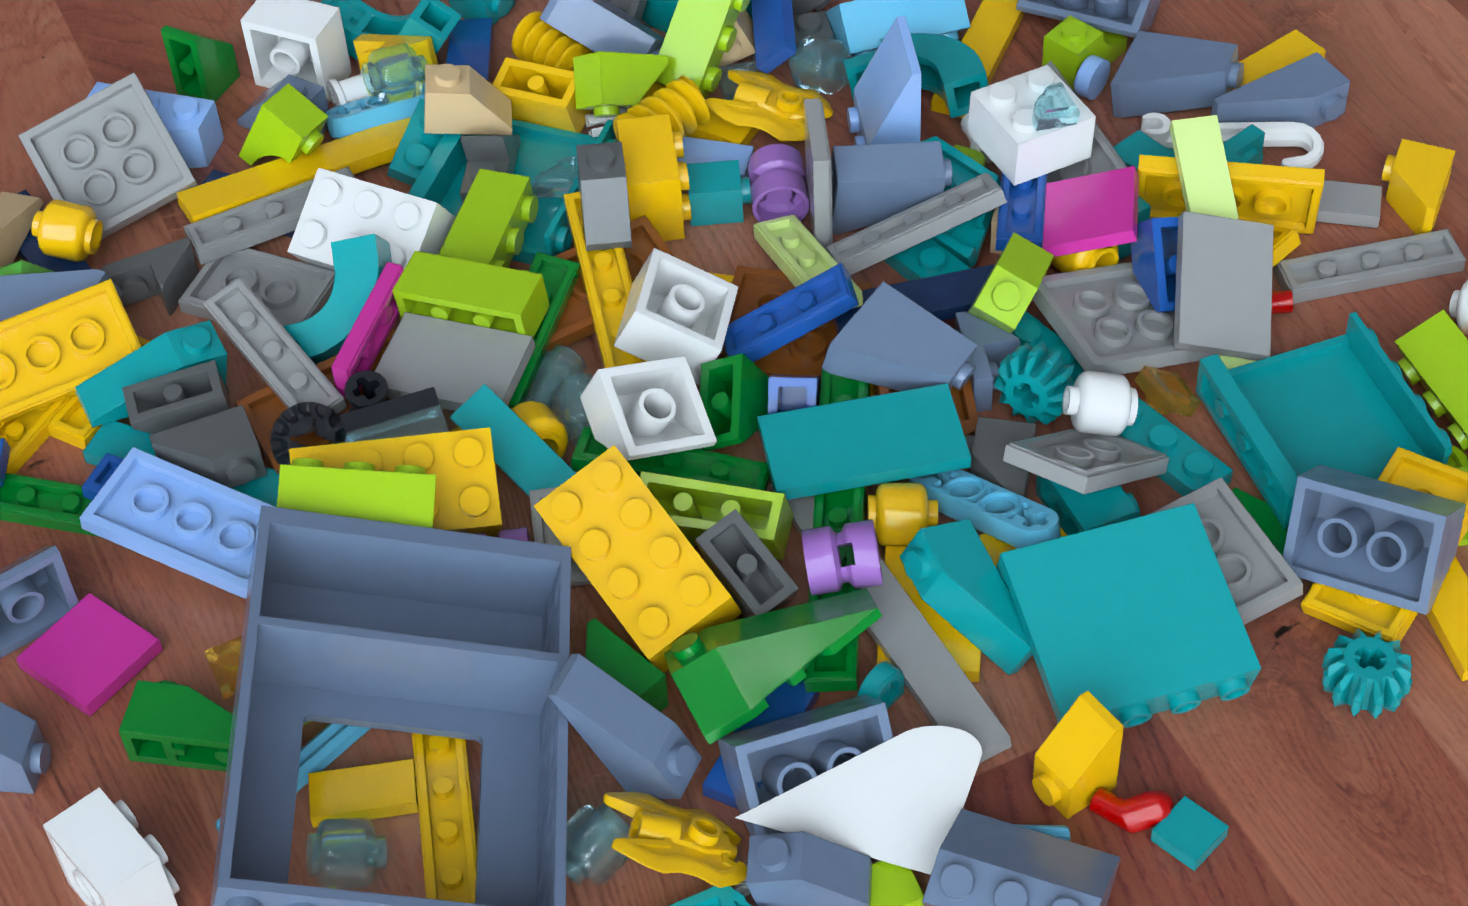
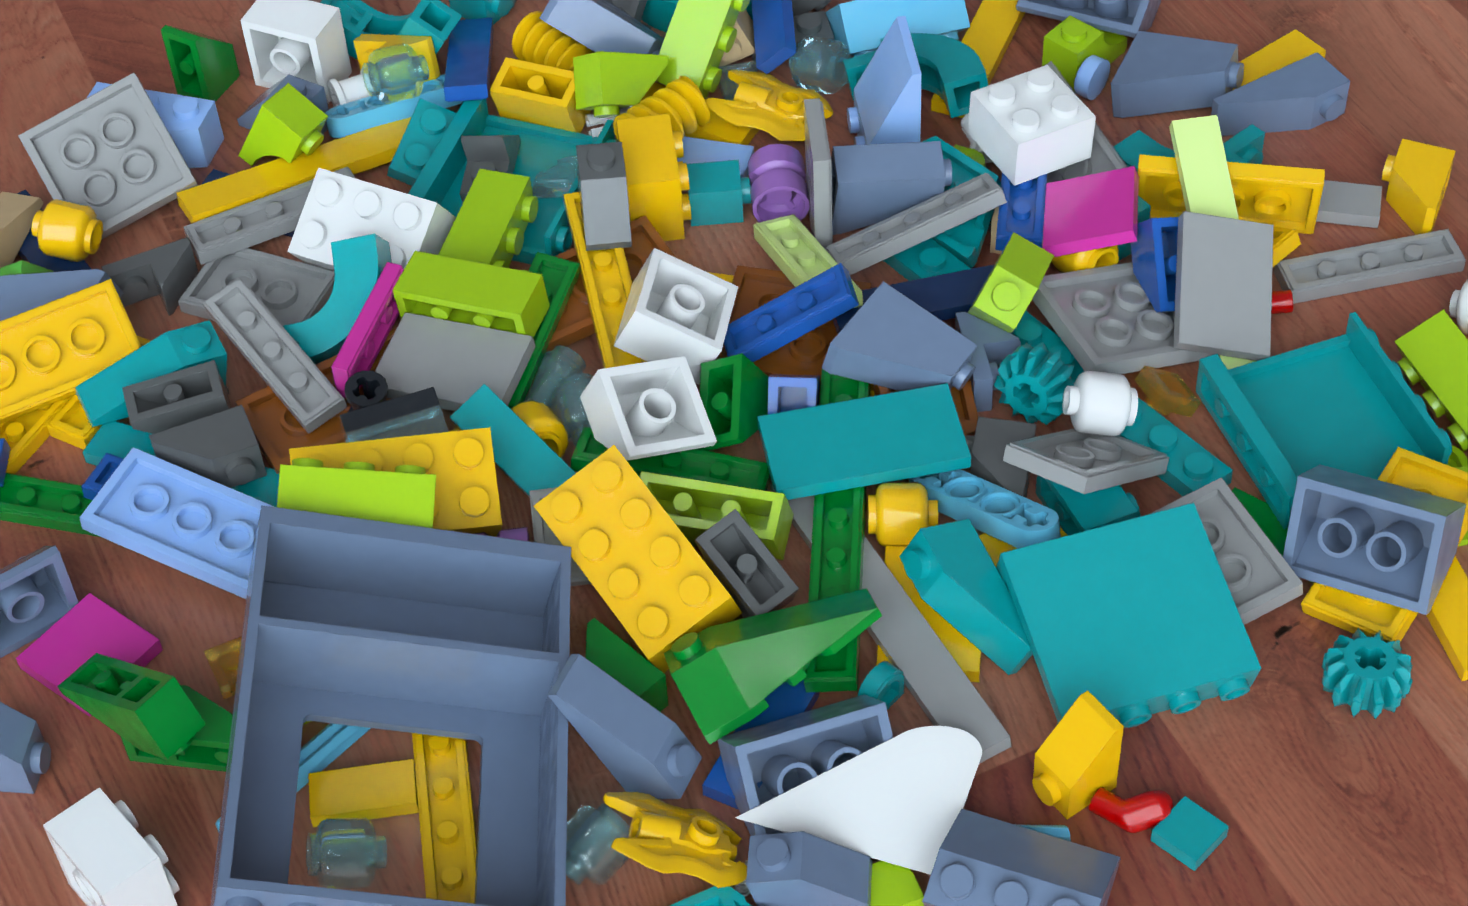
black gear [270,402,348,465] -> none
tan slope [424,64,512,135] -> none
medium lavender wheel [801,519,883,596] -> none
clear light blue tile [1032,82,1080,131] -> none
white piece [1140,112,1324,168] -> none
none -> green slope [57,653,206,760]

